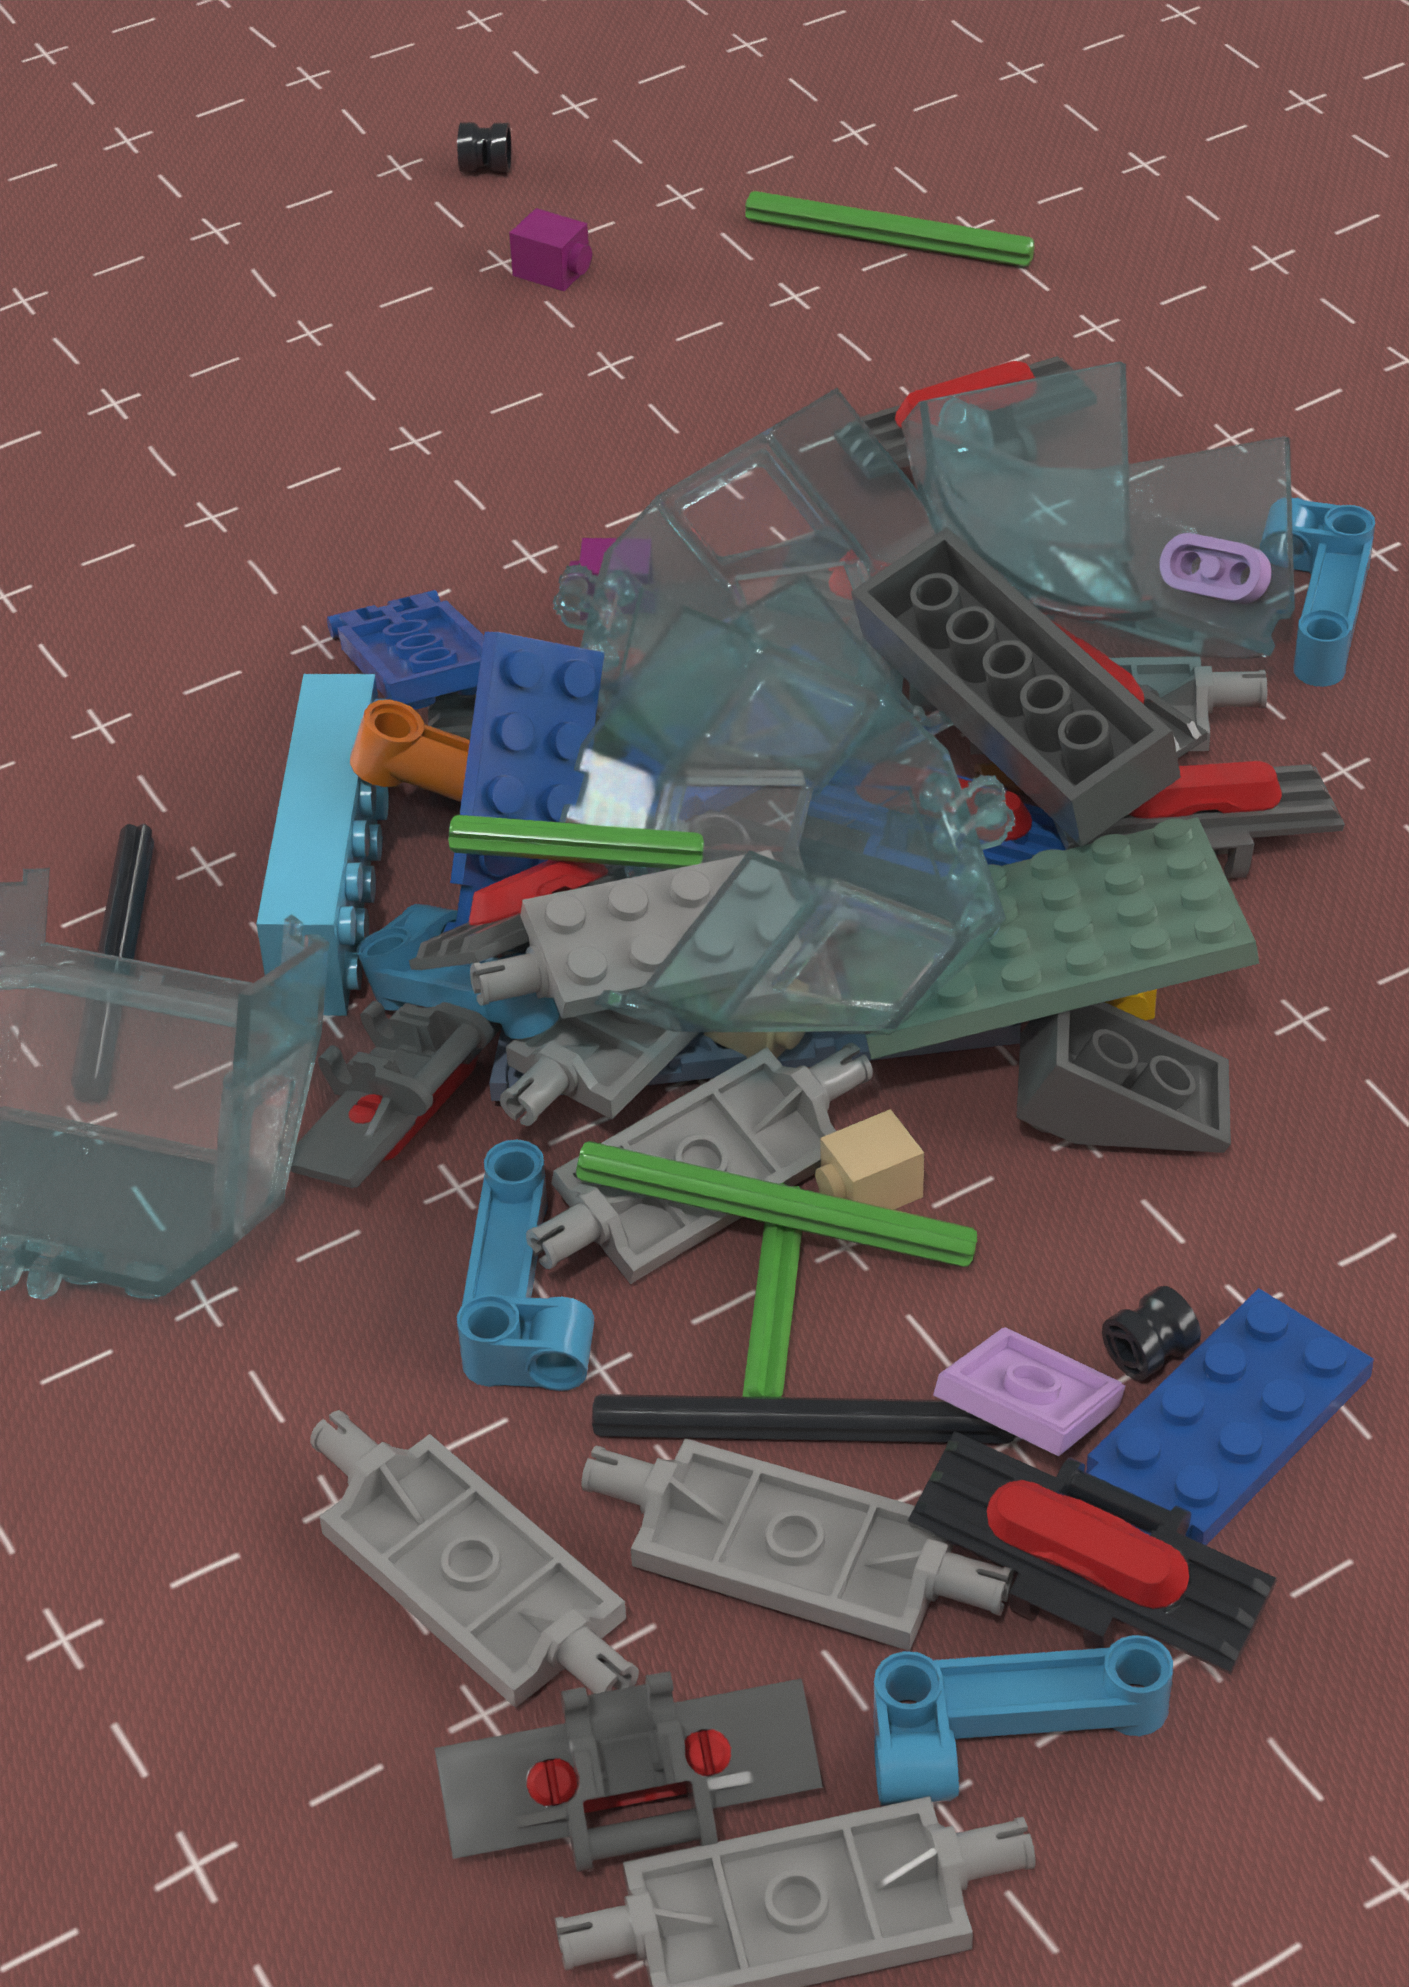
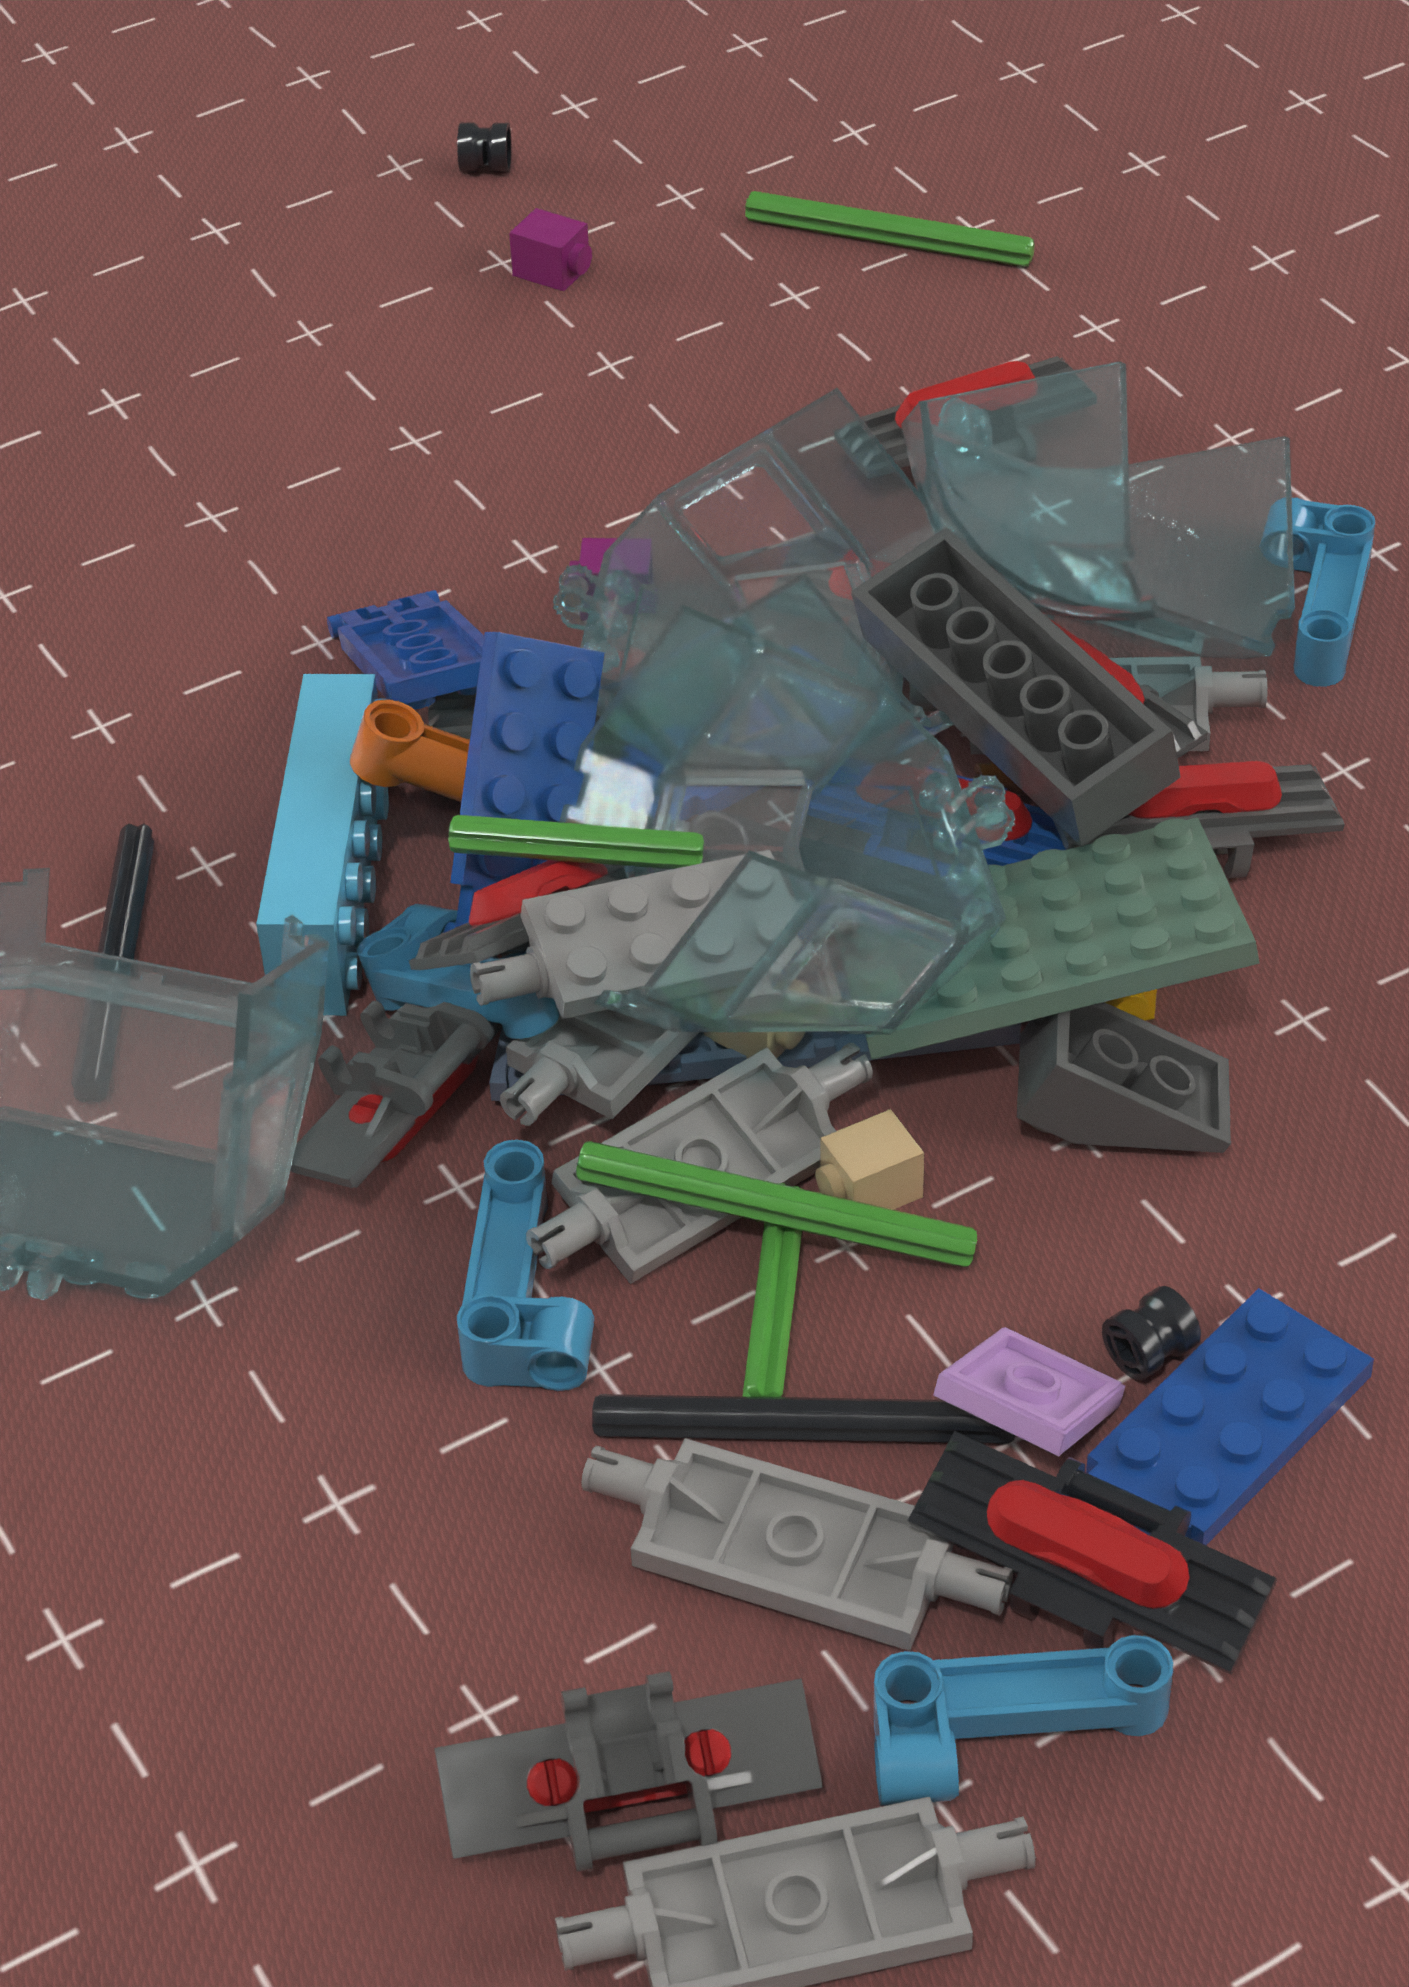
light grey plate [310,1410,639,1708] -> none
lavender plate [1160,533,1271,604] -> none

